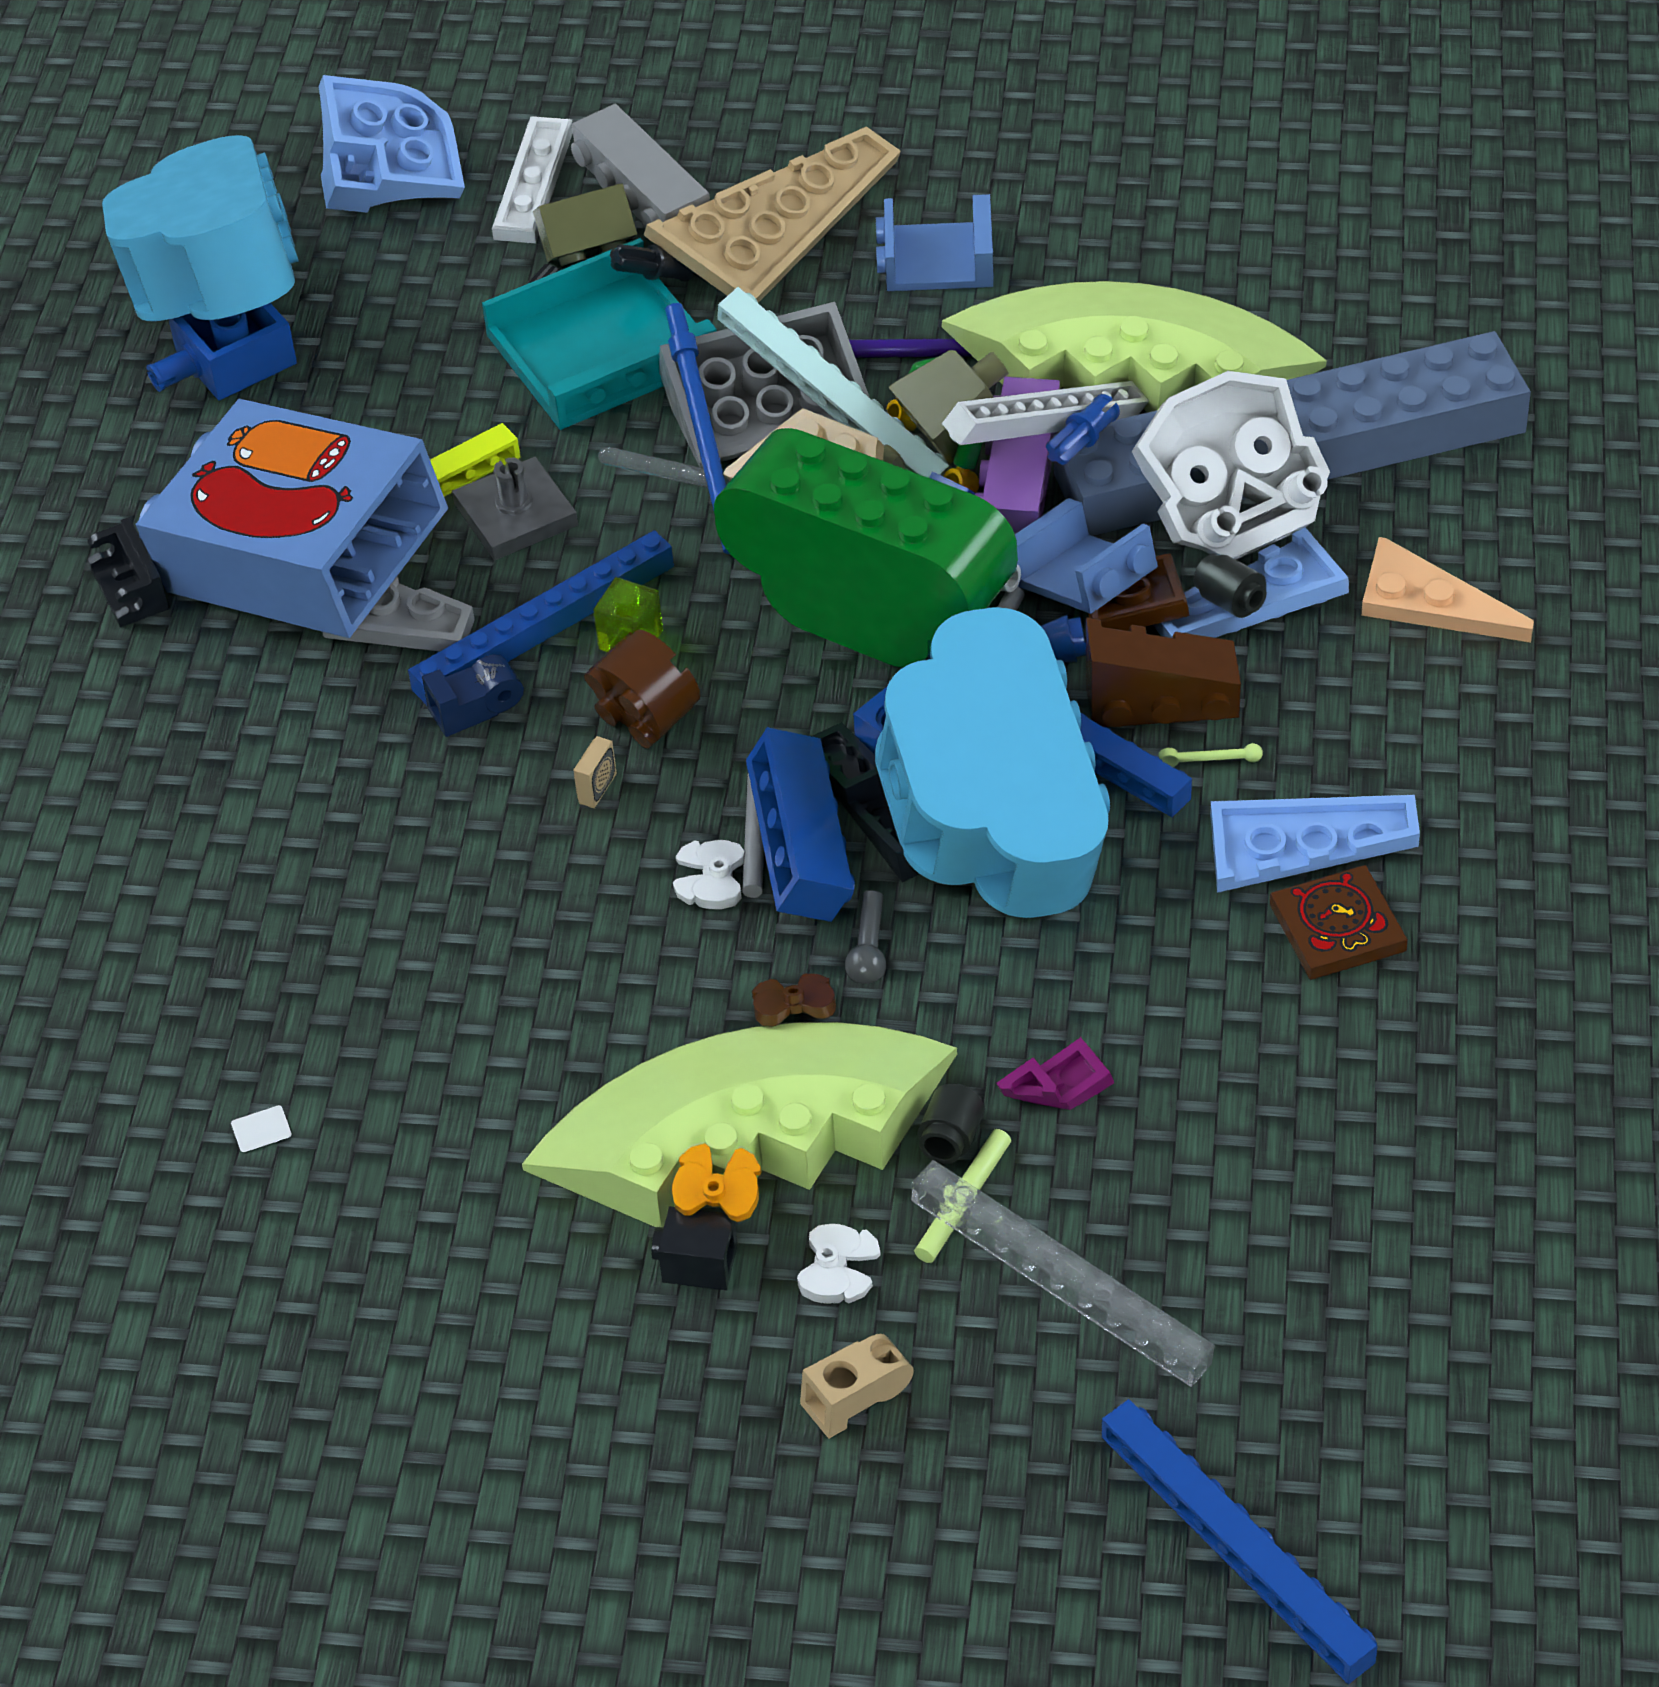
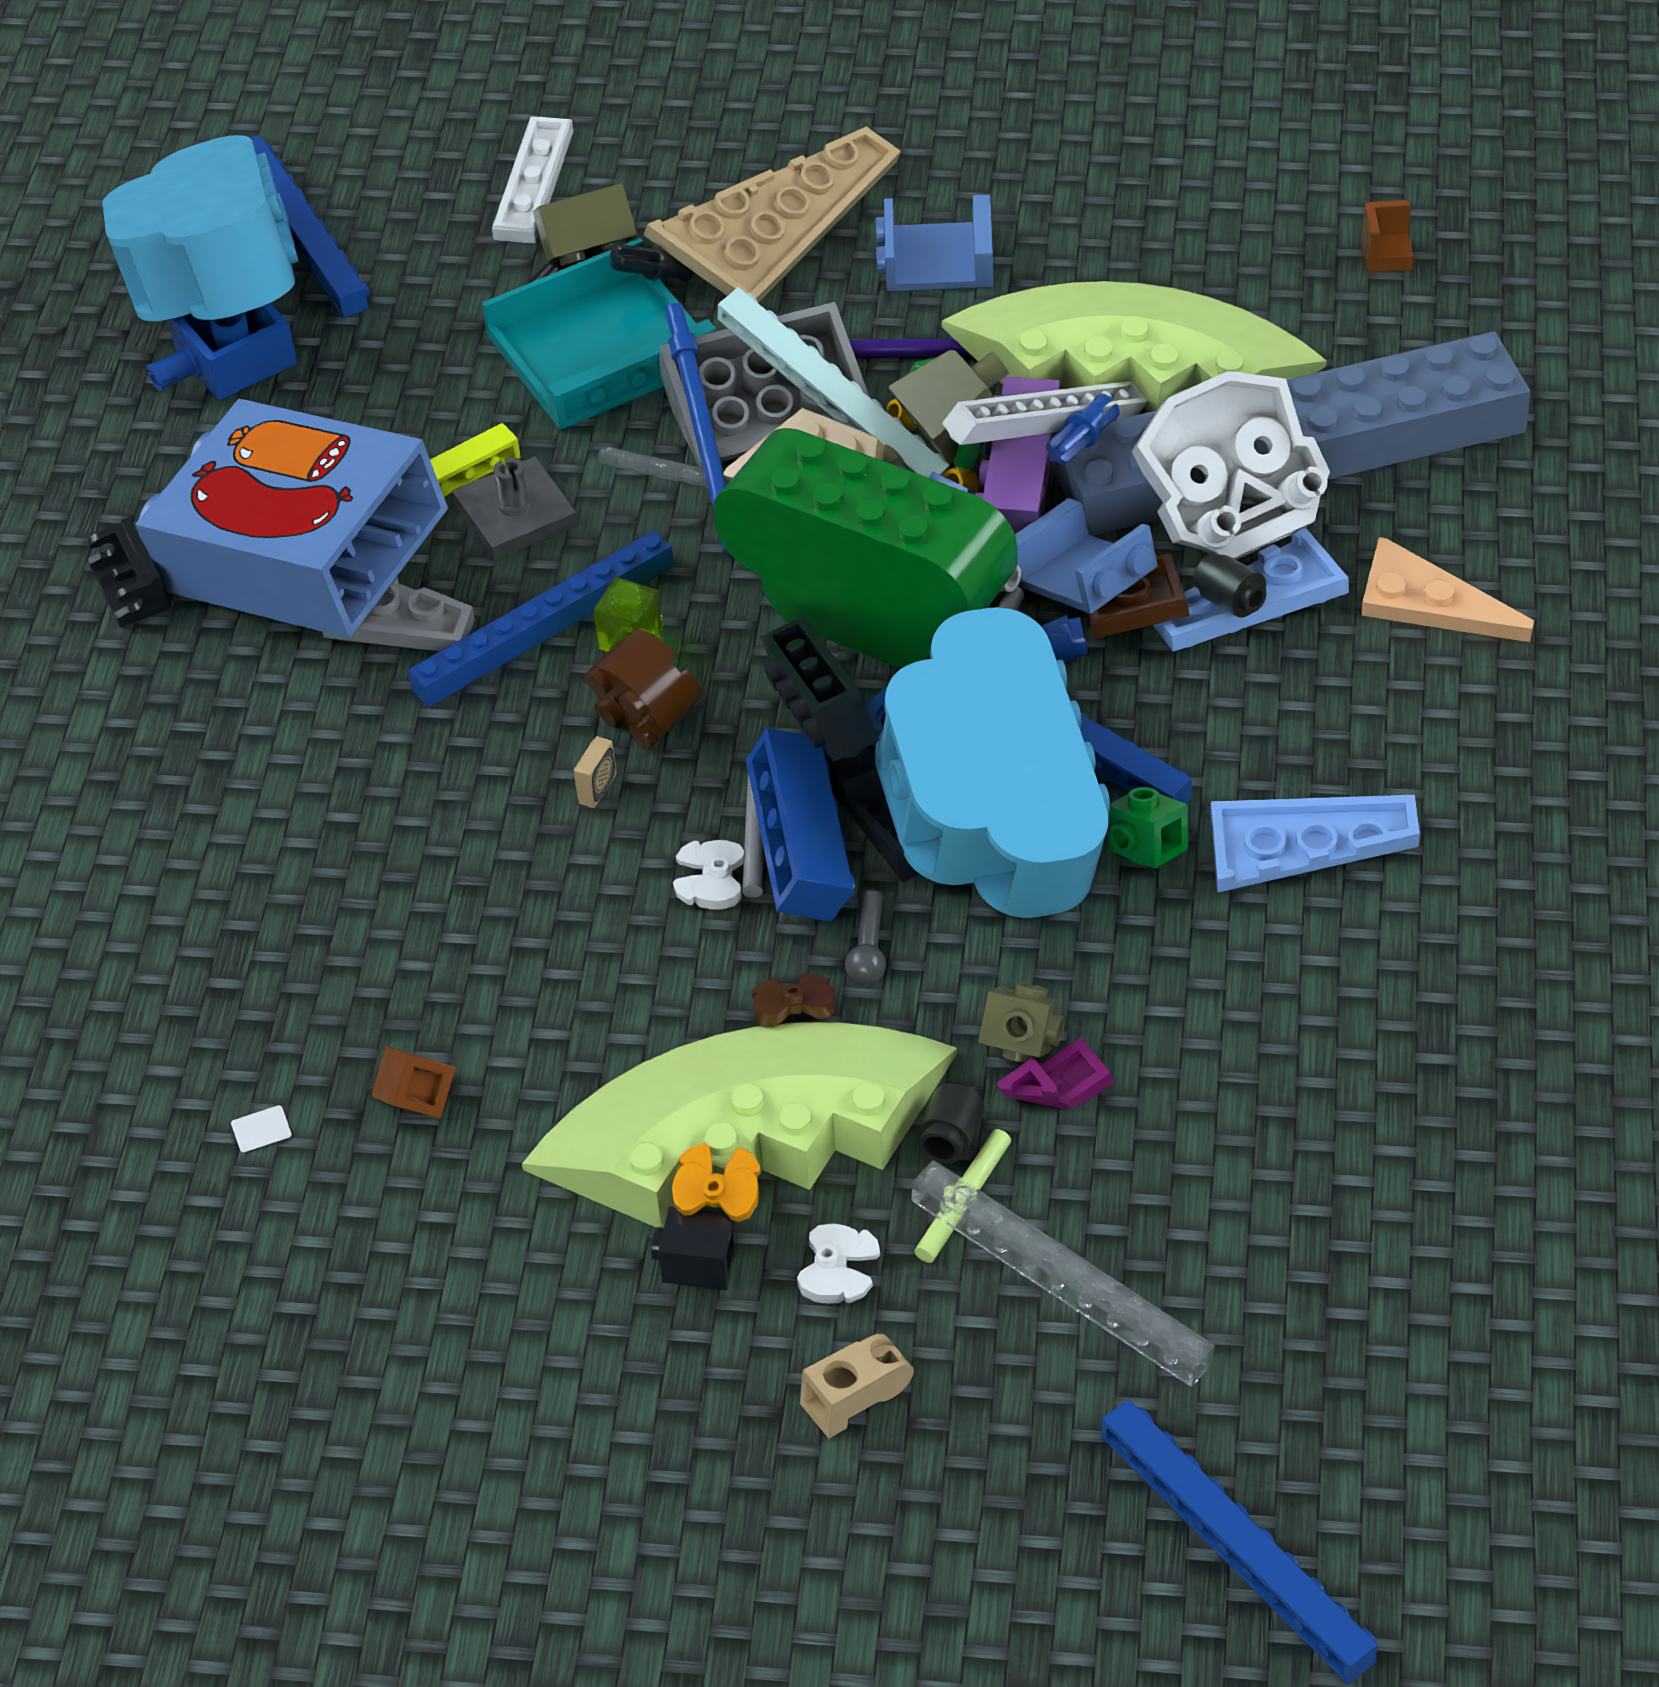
light blue slope [319,75,465,213] -> none
dark blue leg [422,655,524,737] -> none
light grey brick [571,103,710,229] -> none
reddish brown wedge [1086,617,1241,727] -> none
yellowish green hinge [1158,743,1263,767] -> none
reddish brown tile [1270,865,1408,980] -> none
none -> blue piece [251,134,370,319]
none -> dark orange panel [372,1046,456,1118]
none -> black brick [760,616,879,762]
none -> olive brick [978,983,1065,1063]
none -> green brick [1108,787,1188,868]
none -> dark orange panel [1362,200,1414,273]

